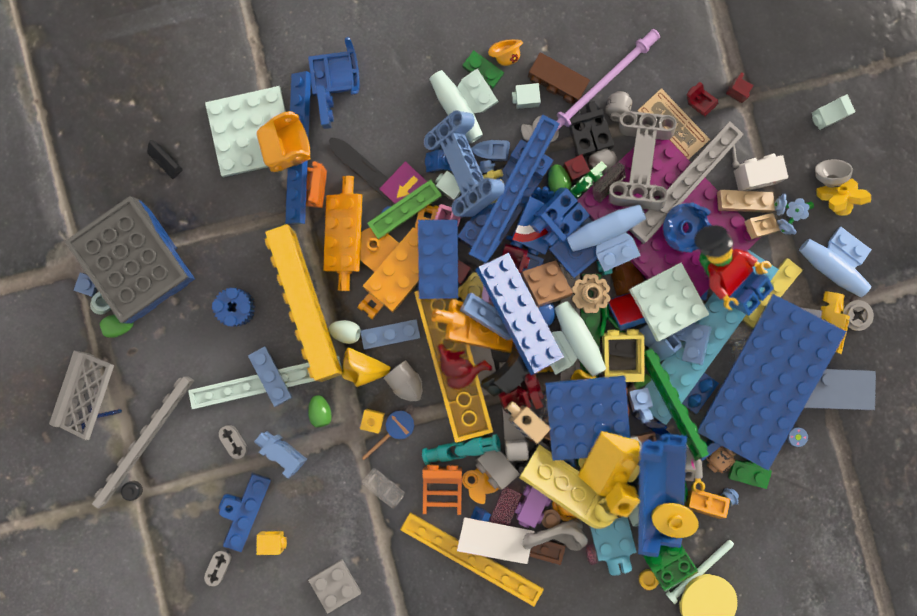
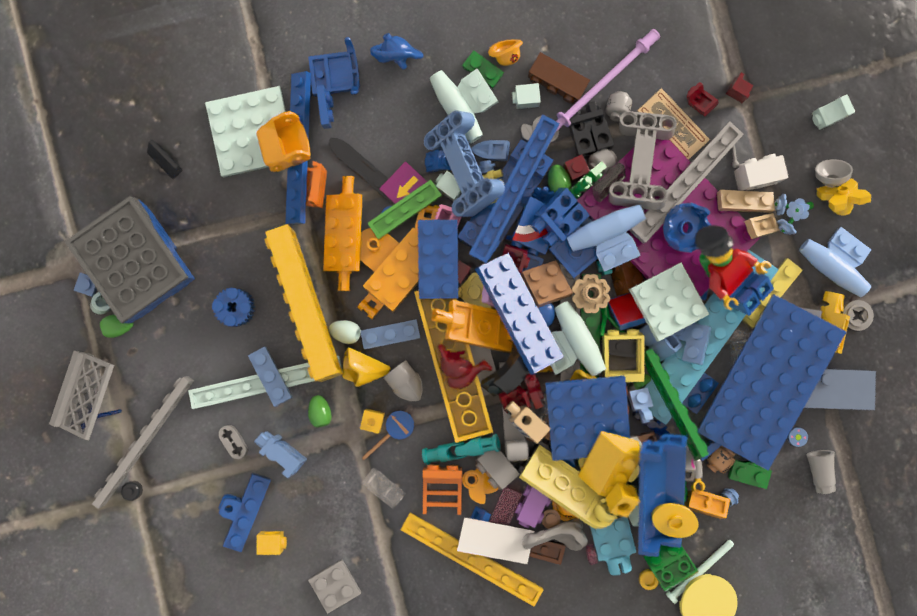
light grey beam [204,549,232,586] -> none
medium blue plate [460,293,511,340] -> none
none -> blue piece [370,33,424,70]
none -> light grey plant [806,450,836,494]

